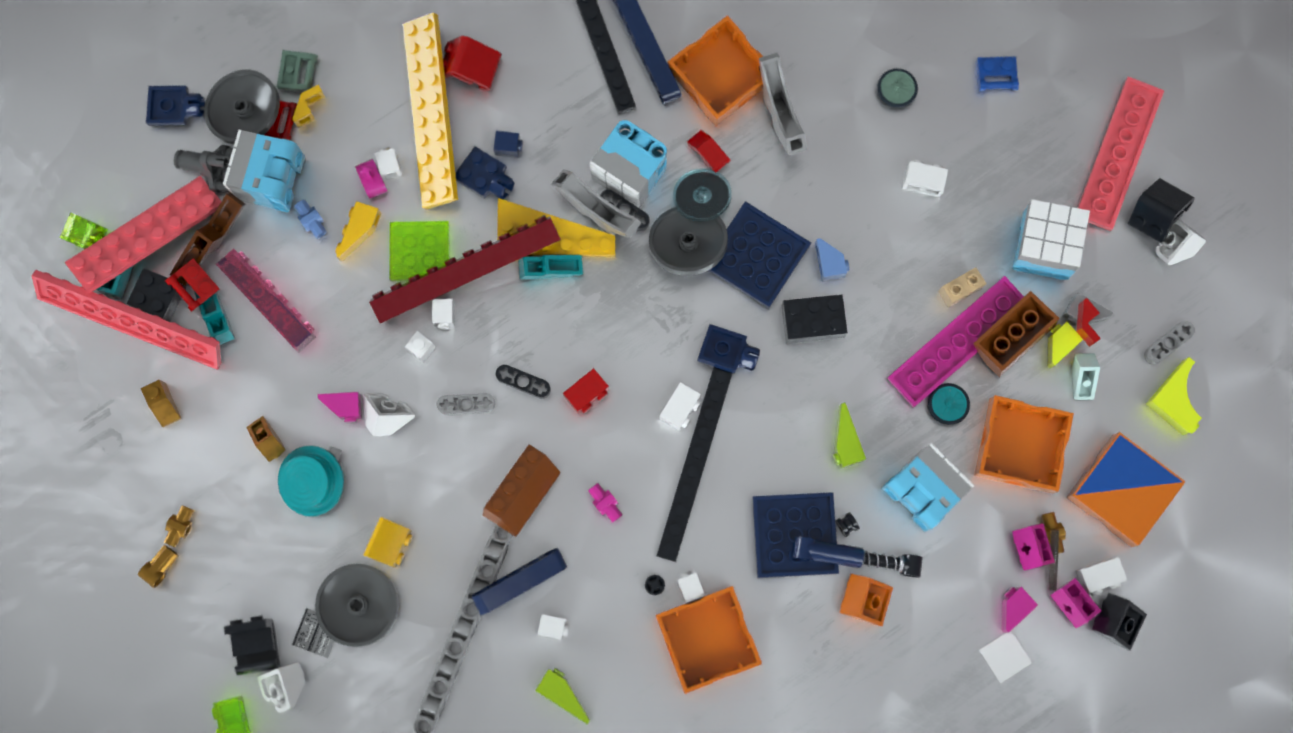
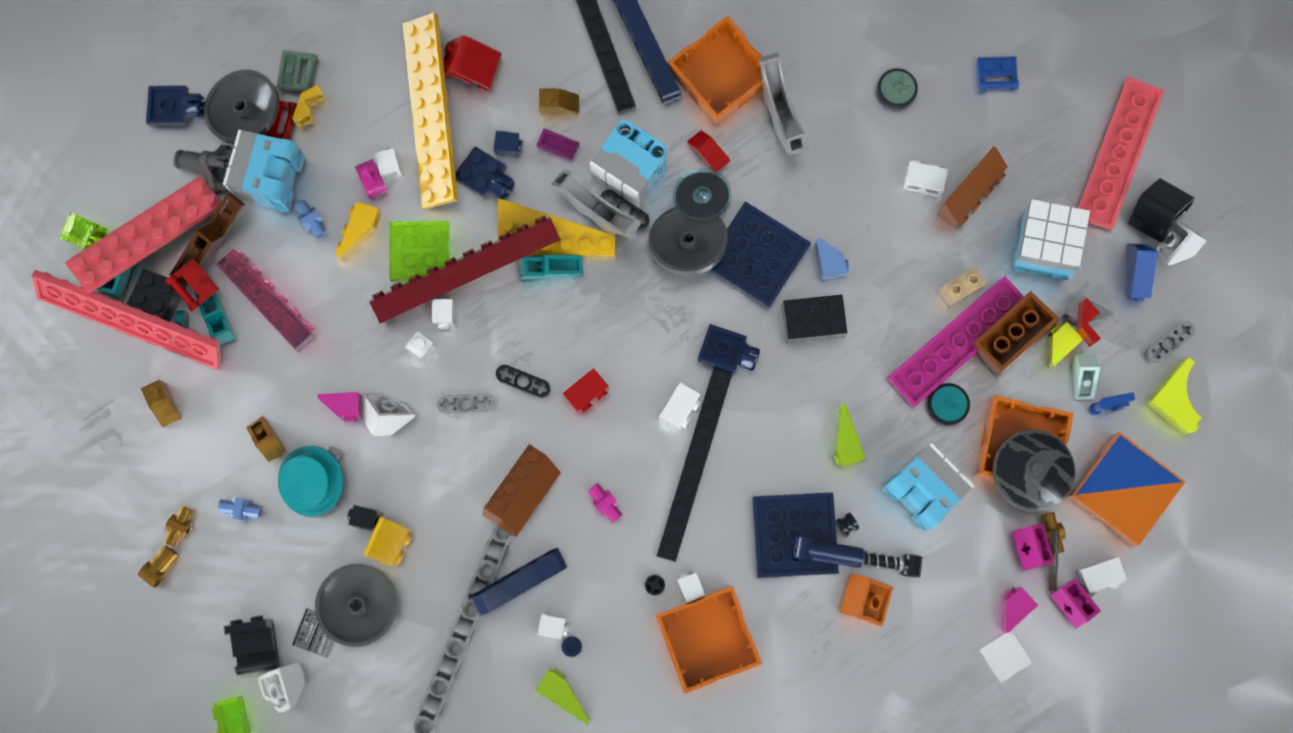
black slope [1092,593,1147,651] -> none
none -> teal tile [174,311,189,329]
none -> medium blue axle [218,498,262,521]
none -> black brick [347,505,384,532]
none -> magenta tile [536,128,580,161]
none -> pearl gold slope [539,88,579,115]
none -> dark blue tile [561,636,582,657]
none -> dark orange slope [937,146,1008,229]
none -> dish [992,430,1076,511]
none -> blue plate [1088,392,1136,415]
none -> blue slope [1126,243,1158,301]

